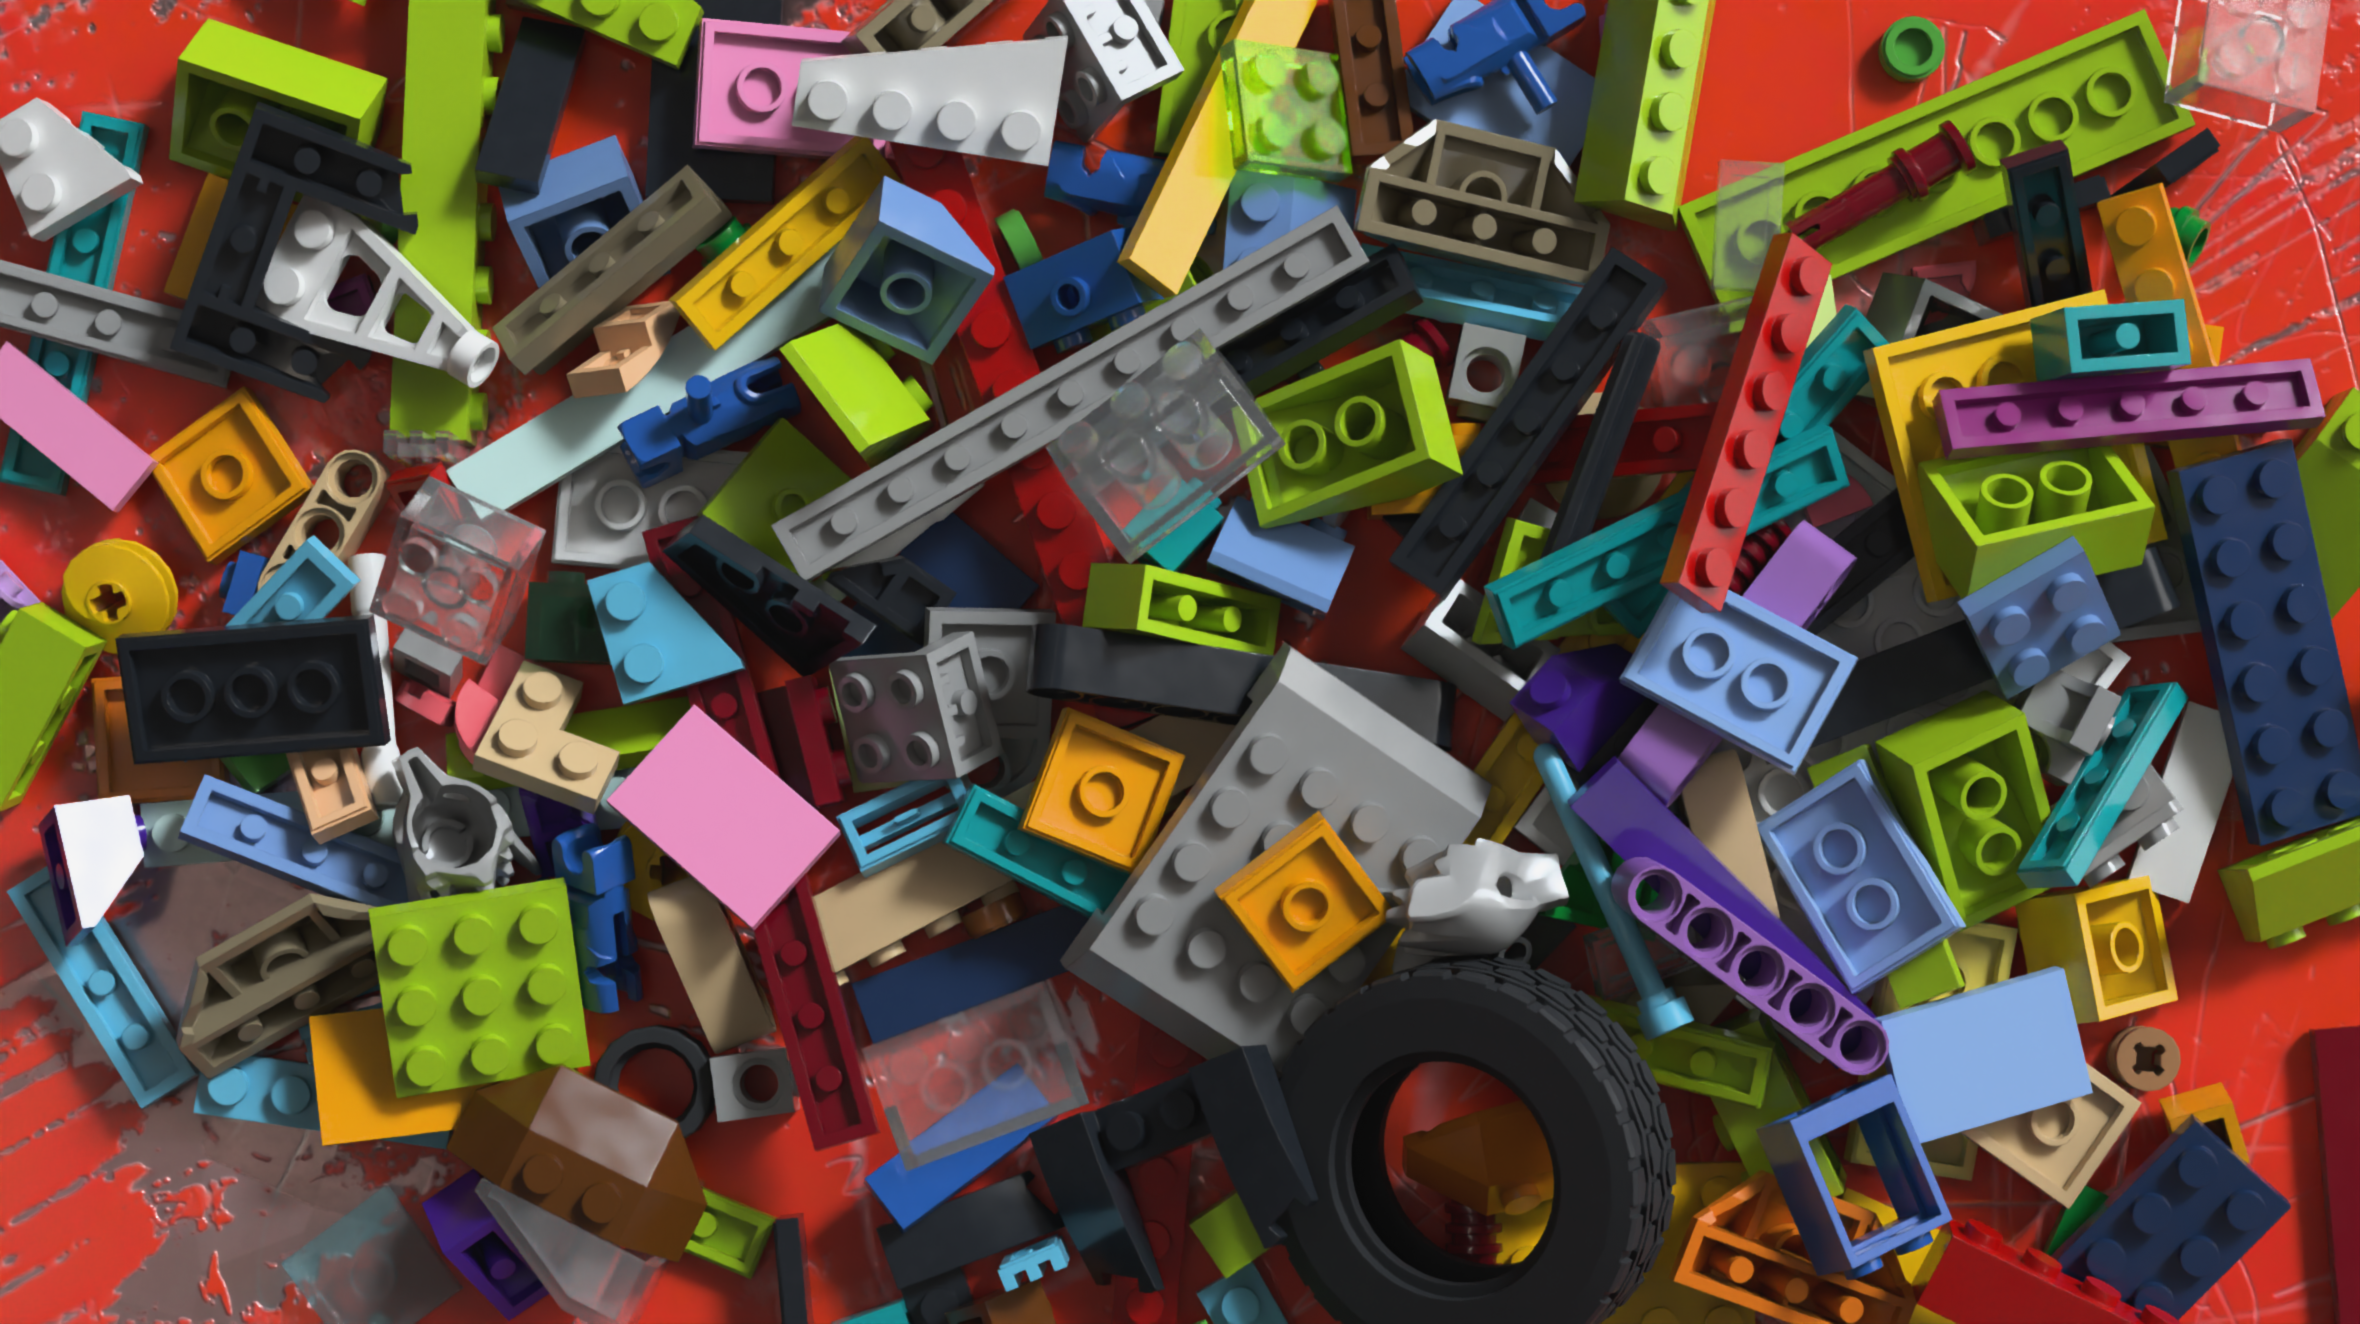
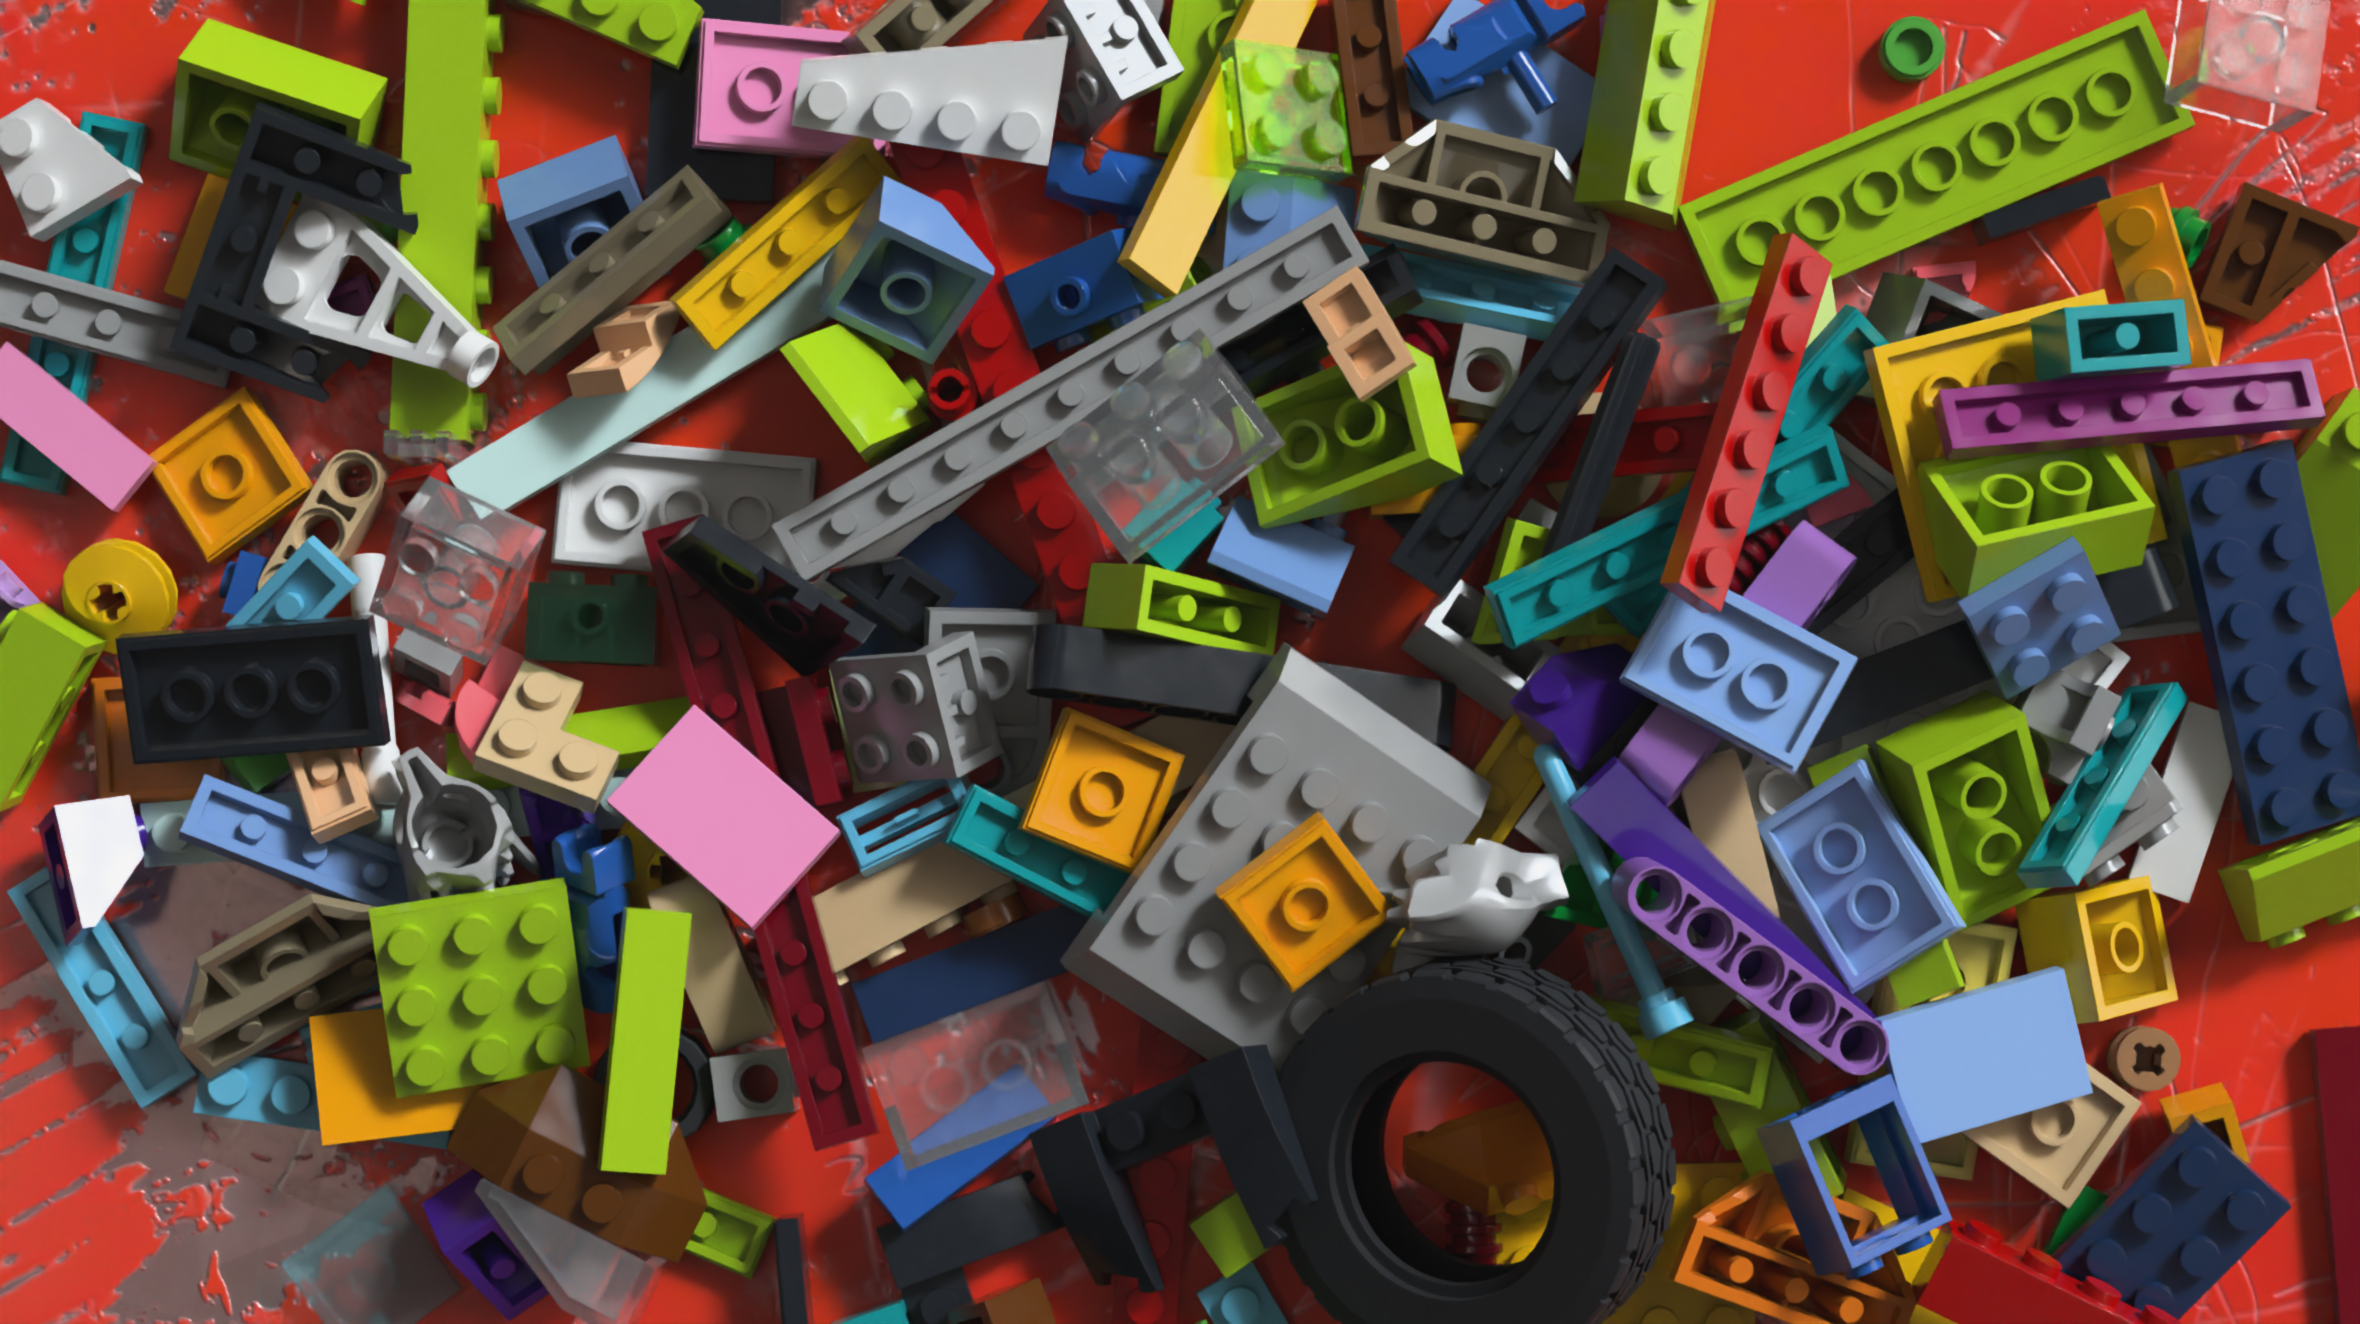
black tile [475,16,586,195] -> none
medium azure wing [587,562,746,706] -> none
blue piece [617,356,801,488] -> none
lime plate [697,417,852,583] -> none
bright green tile [994,209,1044,270] -> none
medium azure tile [998,1234,1070,1292] -> none
clear tile [1711,159,1785,292] -> none
dark red pin [1784,120,1976,251] -> none
black tile [1999,139,2093,309] -> none
black tile [2111,128,2221,197] -> none
none -> lime tile [597,907,692,1175]
none -> red pin [927,368,979,423]
none -> light nougat slope [1302,265,1417,402]
none -> reddish brown wing [2196,182,2360,326]

